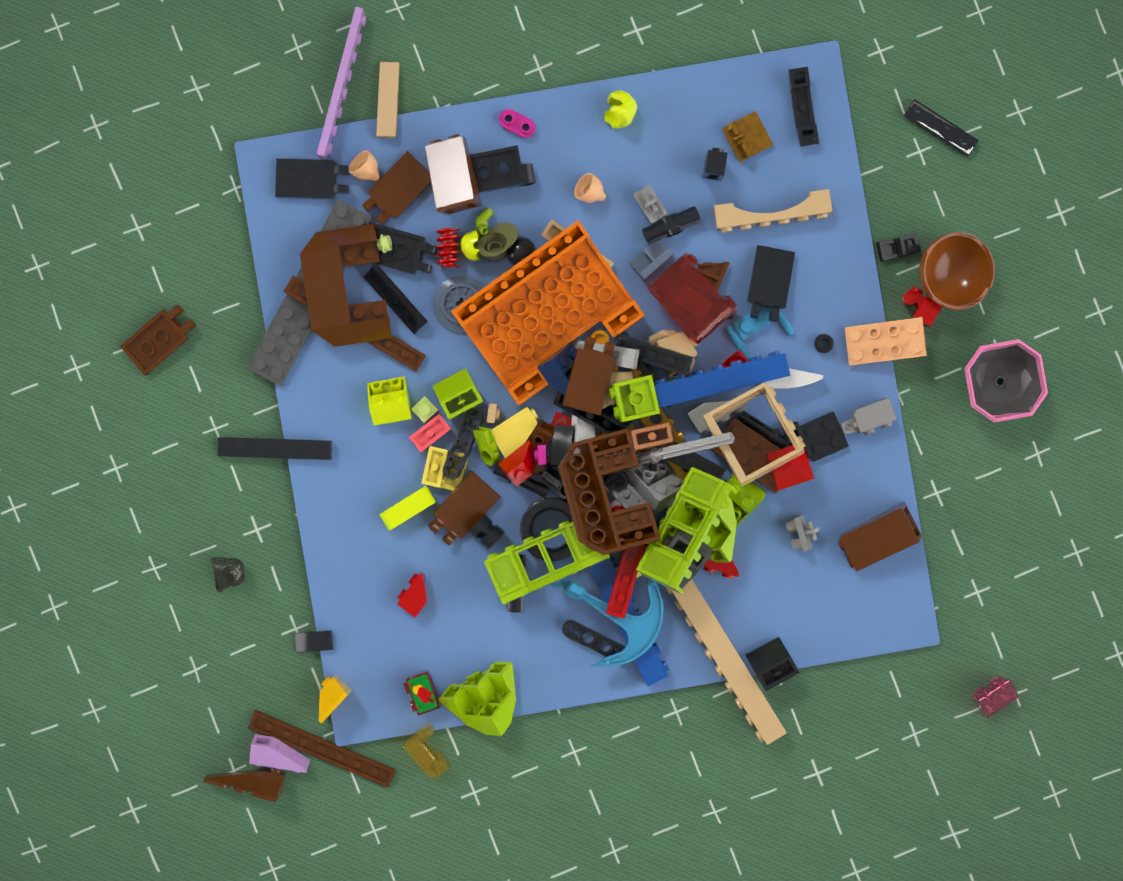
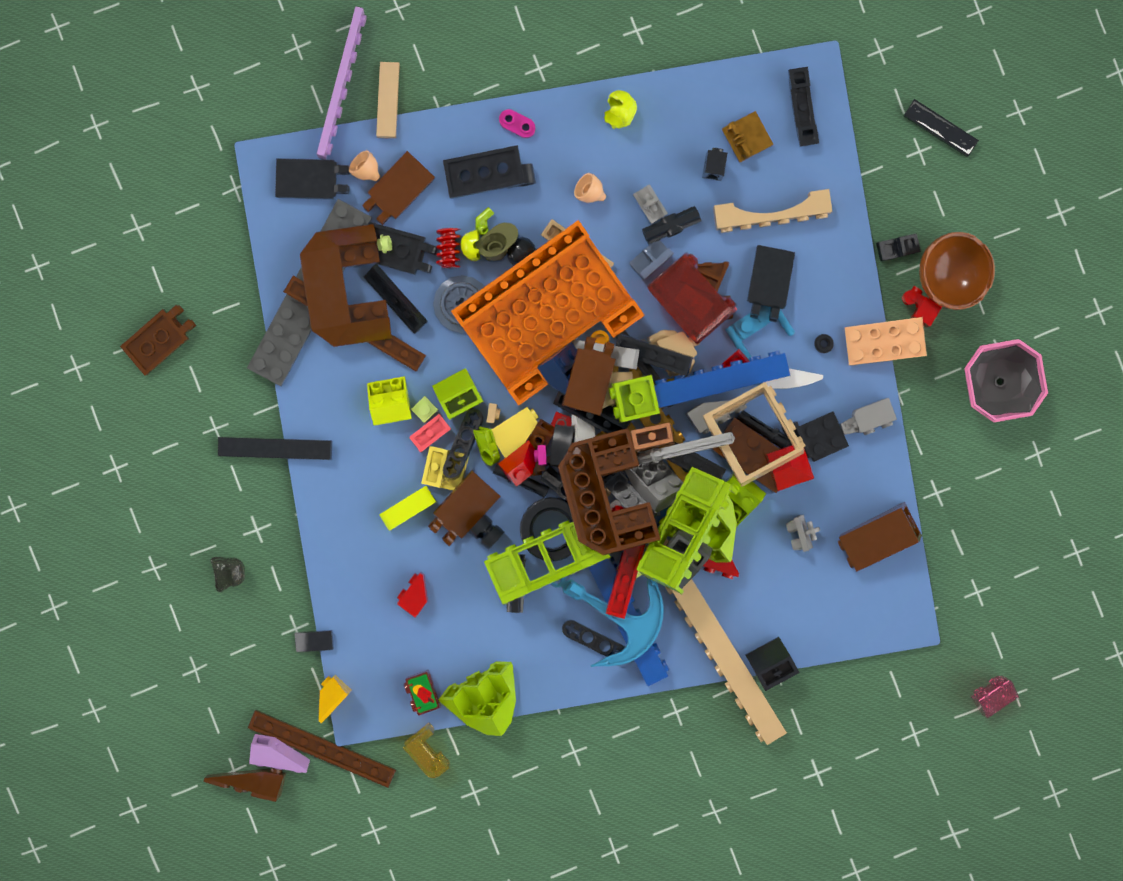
slope [425,134,482,216] -> none

